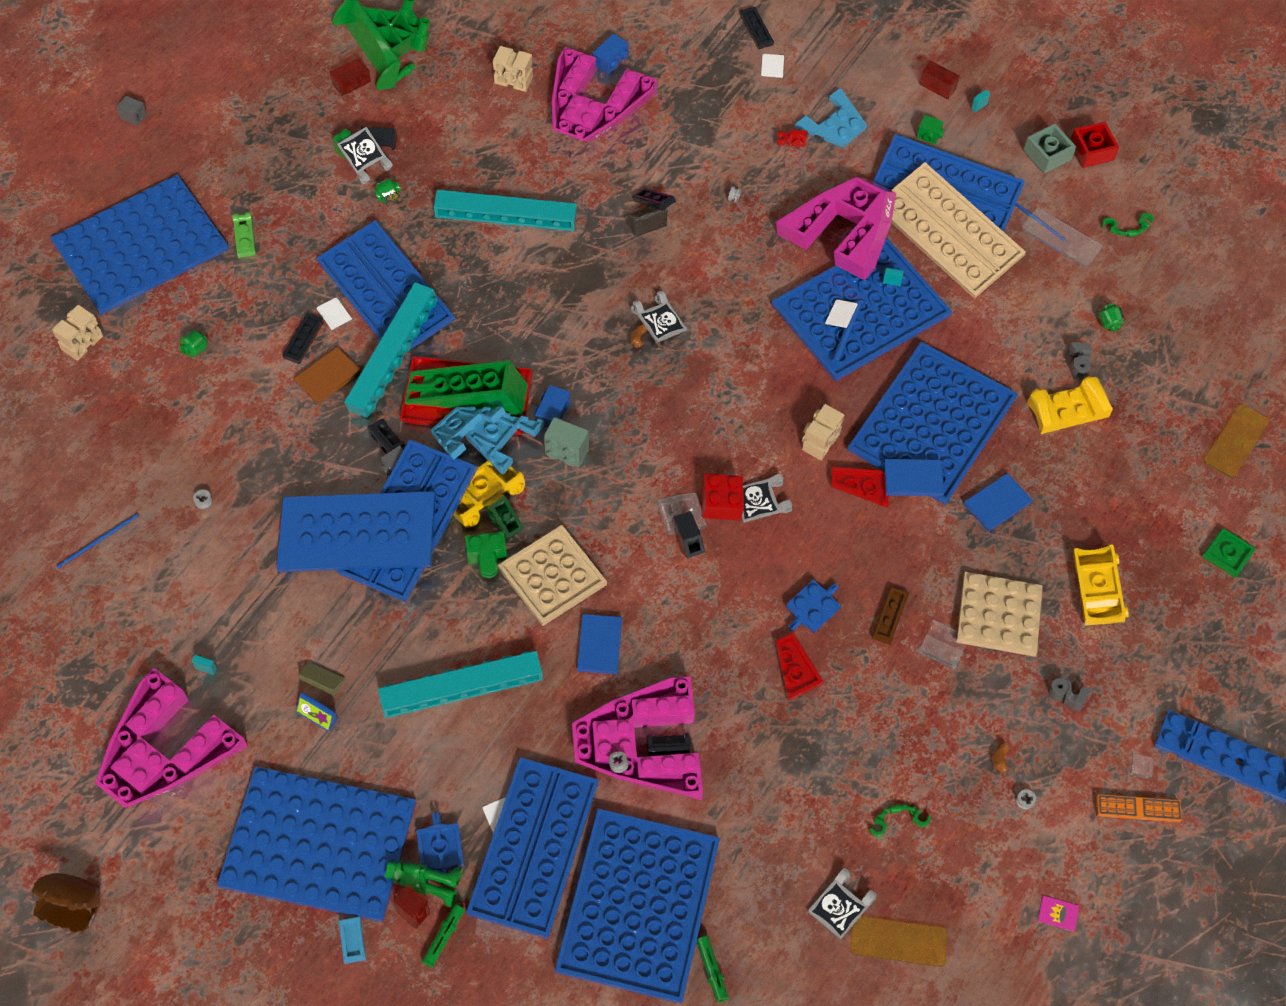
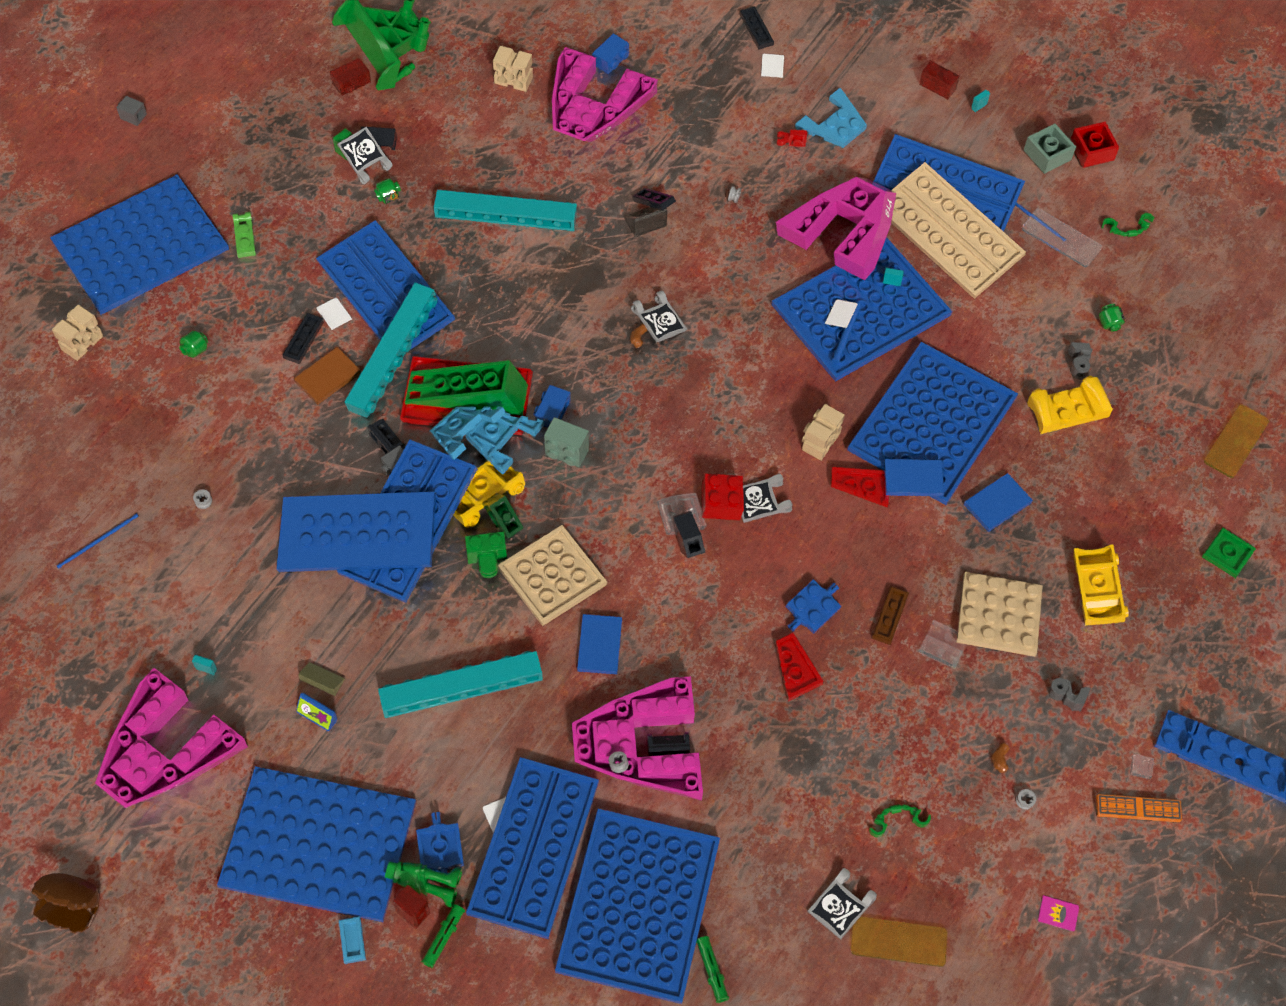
green brick [917,115,945,145] -> none

